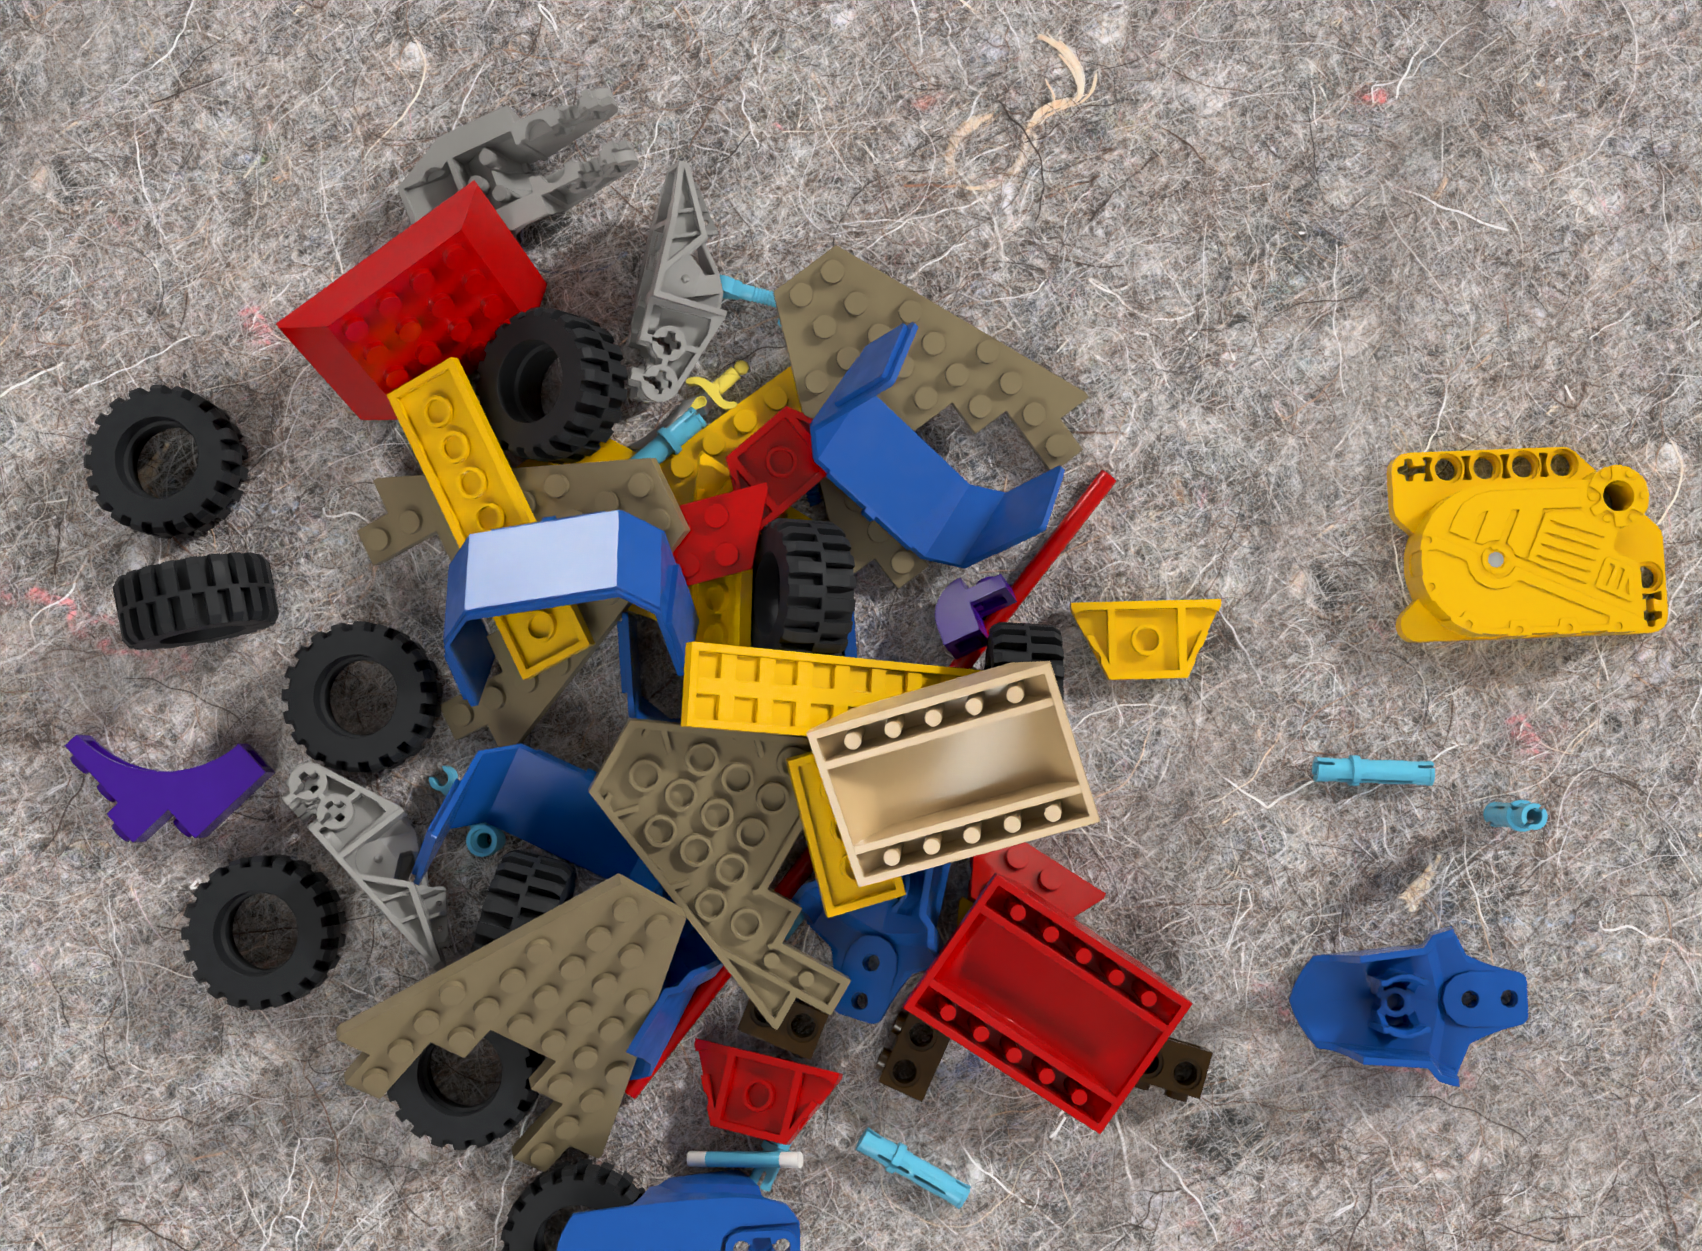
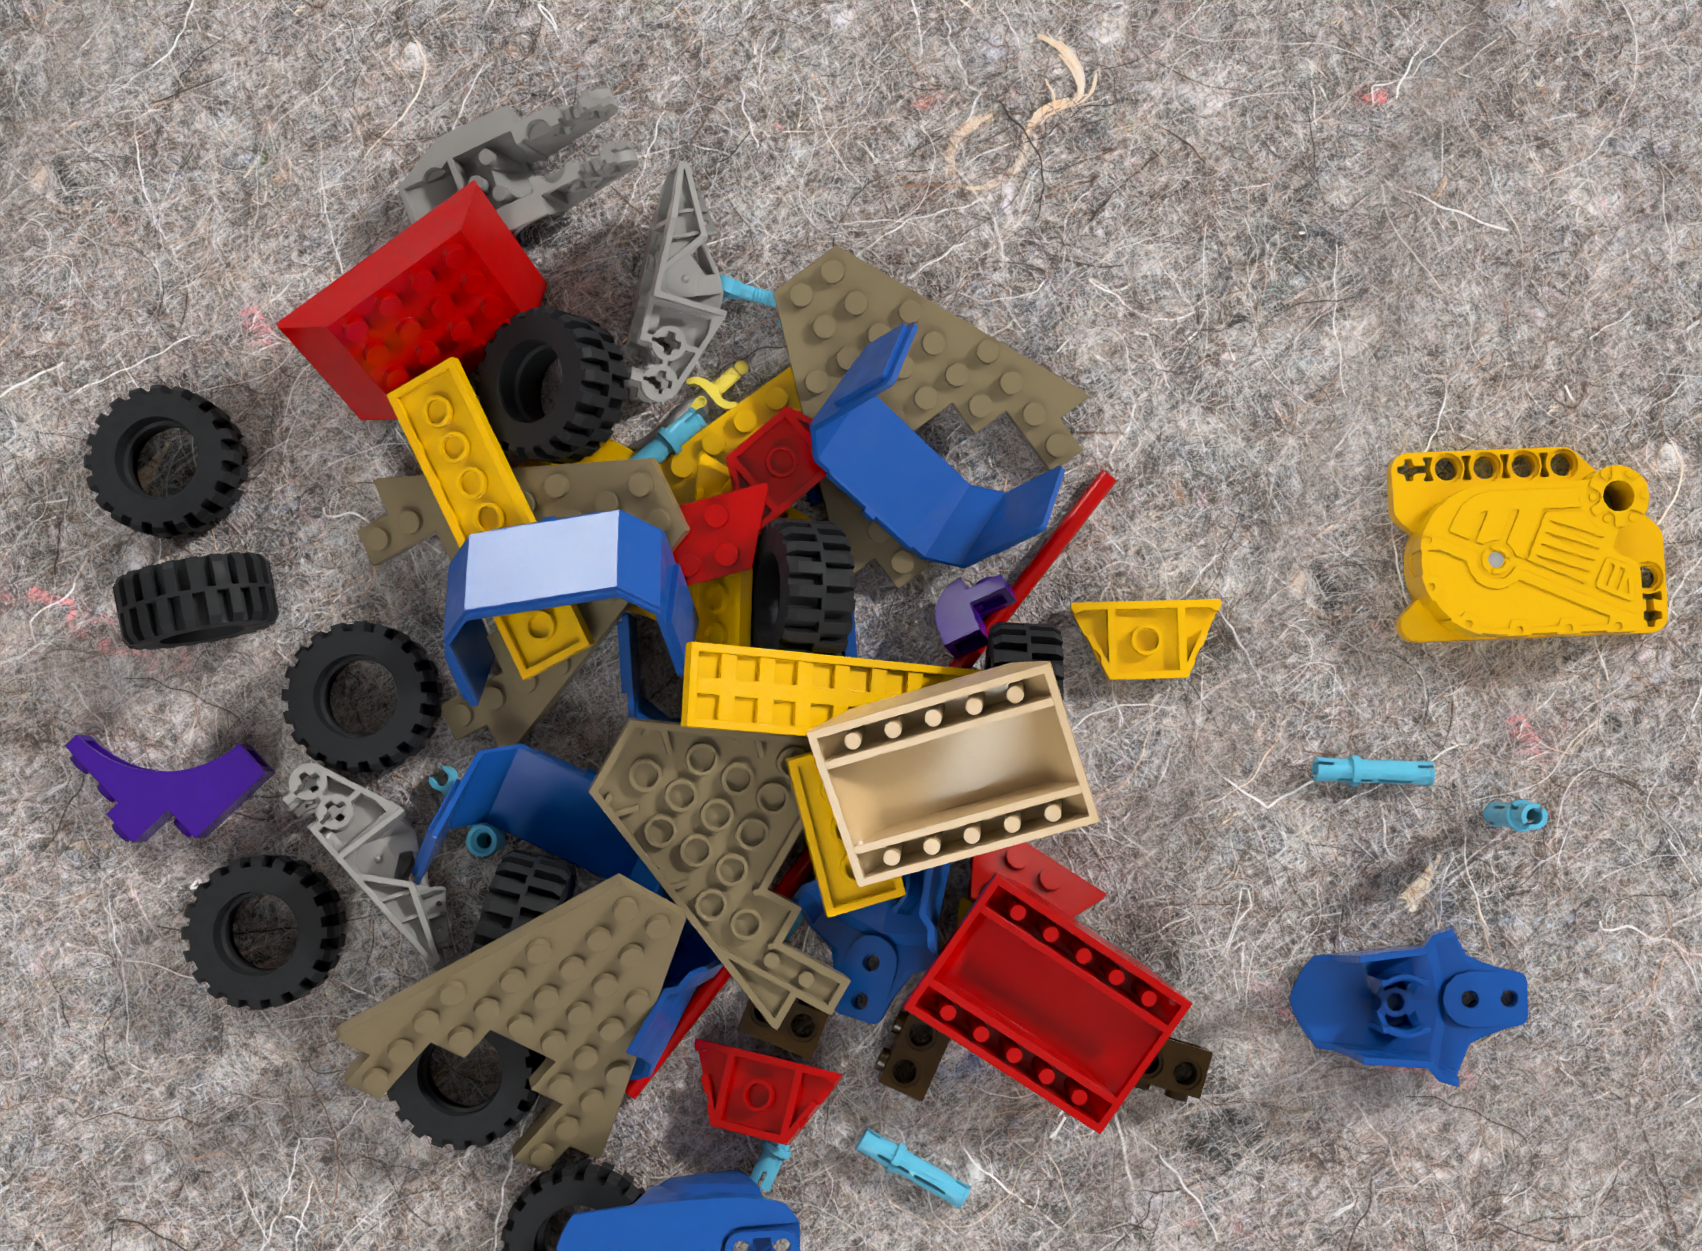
medium azure bar [687,1151,803,1168] -> none

